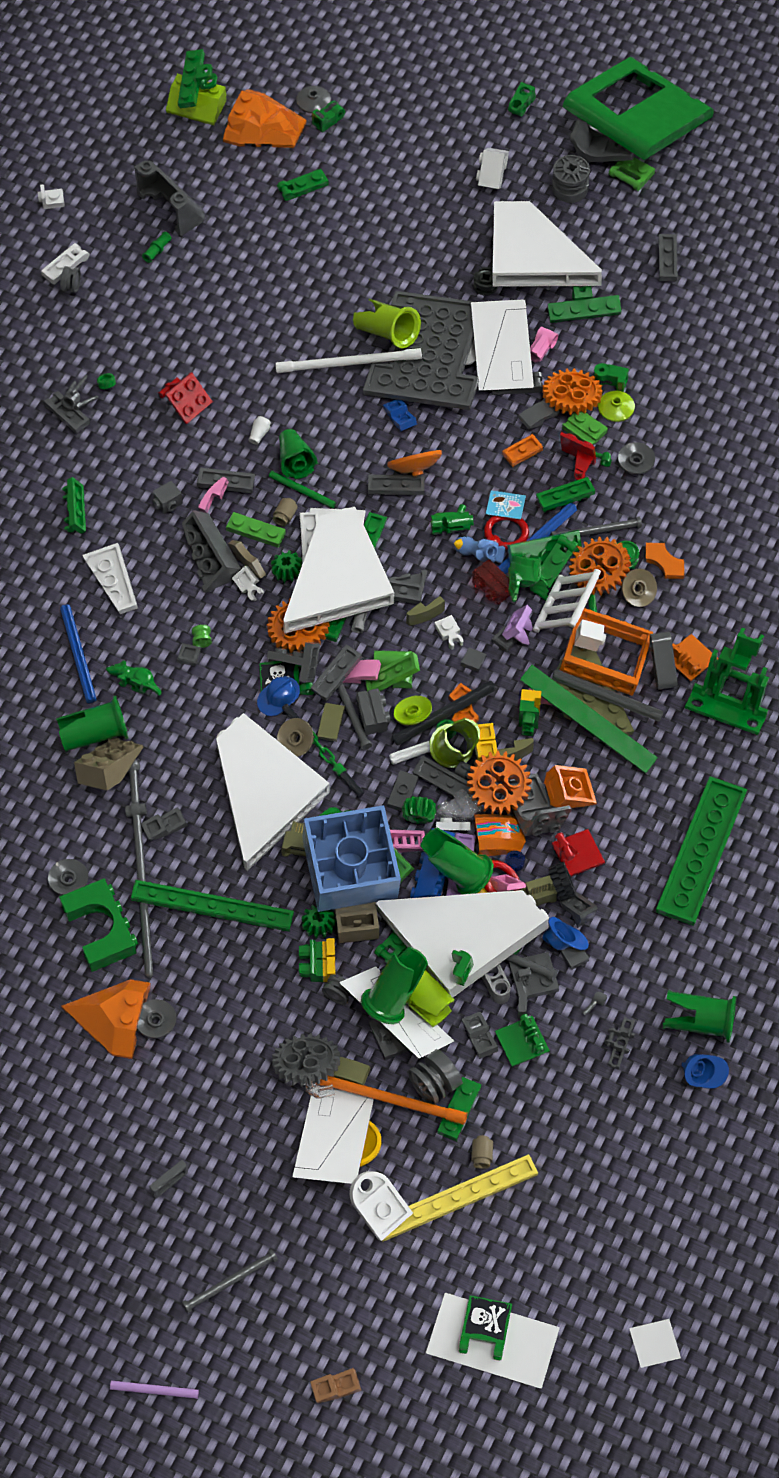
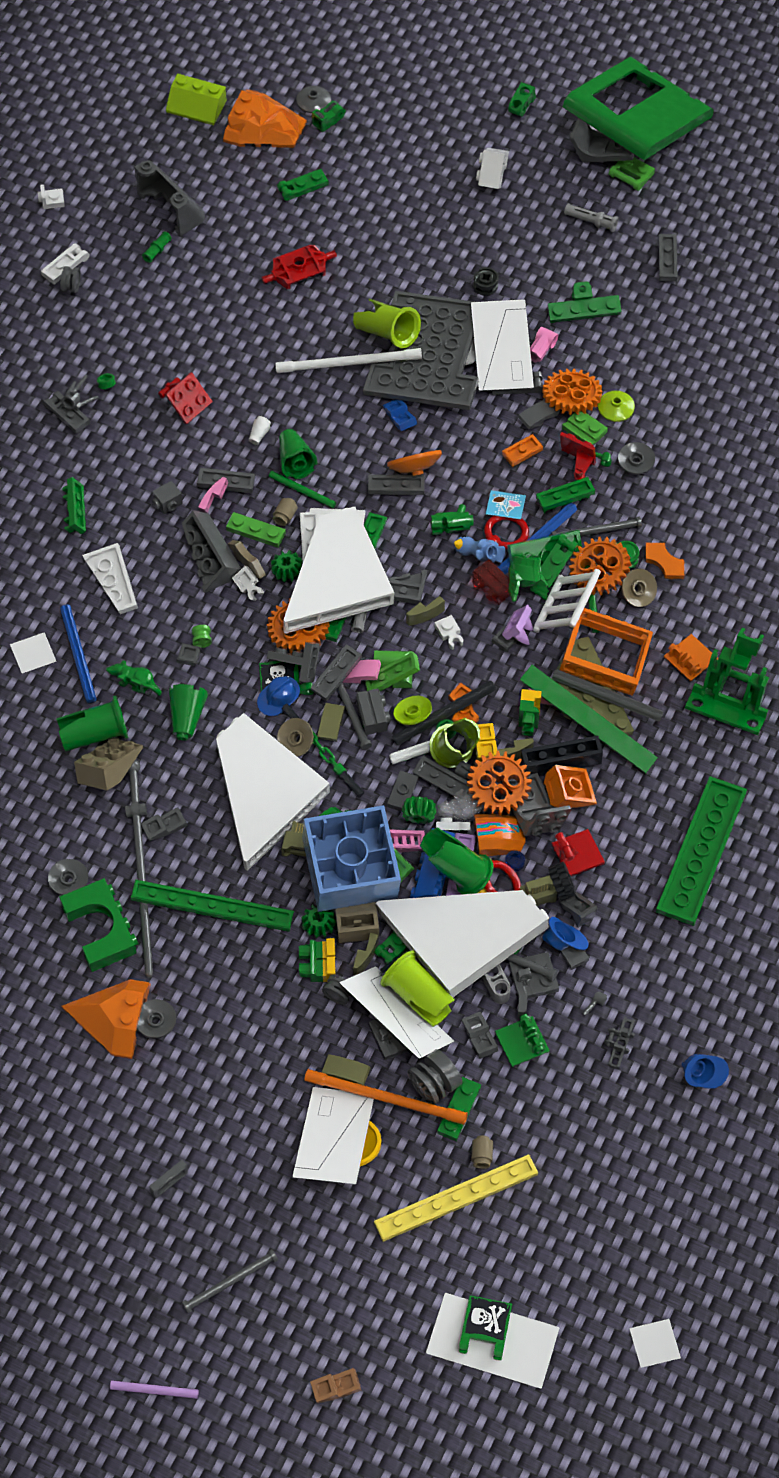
green plate [178,49,218,109] -> none
dark grey gear [272,1033,340,1087] -> none
clear arm [305,1081,335,1099] -> none
white tile [350,1171,413,1241] -> none
green piece [361,947,428,1024] -> none
green bracket [451,950,474,986] -> none
dark grey tile [461,647,487,673] -> none
bright pink slope [490,874,526,892] -> none
white slope [493,201,602,286] -> none
dark grey wheel [552,155,590,203] -> none
white brick [574,619,606,652] -> none
green leg [594,363,629,392] -> none
dark grey beam [649,631,678,690] -> none
green piece [663,990,737,1043] -> none
none -> white sticker [10,633,56,673]
none -> green cone [169,684,208,741]
none -> red plate [261,244,337,290]
none -> olive slope [353,933,379,976]
none -> black brick [521,736,603,775]
none -> light grey pin [564,204,619,232]

